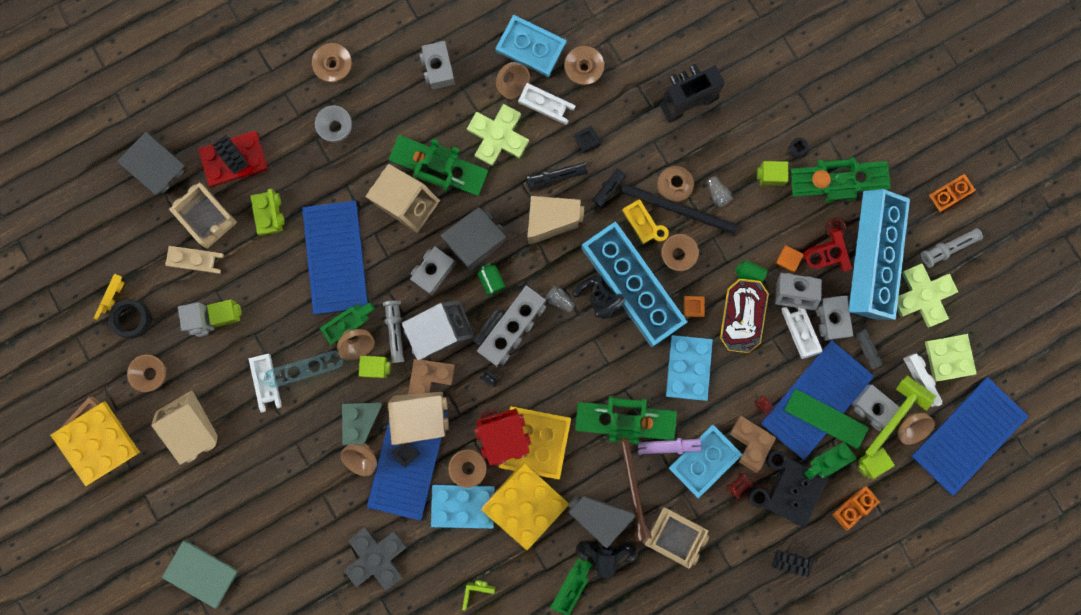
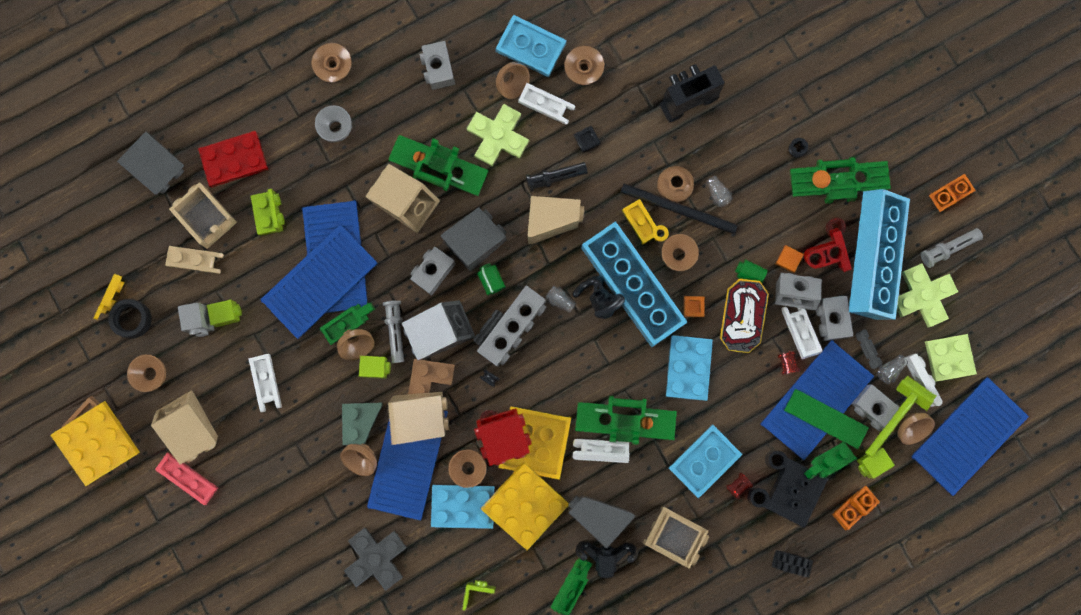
sand green tile [162,540,239,609] -> none
black tyre [212,135,248,174] -> none
clear light blue beam [264,351,343,388] -> none
black tile [391,442,421,468] -> none
black pin [592,168,627,208] -> none
reddish brown piece [621,438,652,541] -> none
lavender pin [638,438,702,455] -> none
medium nougat plate [729,416,776,473] -> none
clear red bush [754,395,774,416] -> none
lime brick [757,161,788,186] -> none
none -> coral tile [155,452,218,505]
none -> blue window [260,224,378,339]
none -> white hinge [573,439,629,463]
none -> clear red bush [777,351,800,375]
none -> clear cone [877,355,908,384]

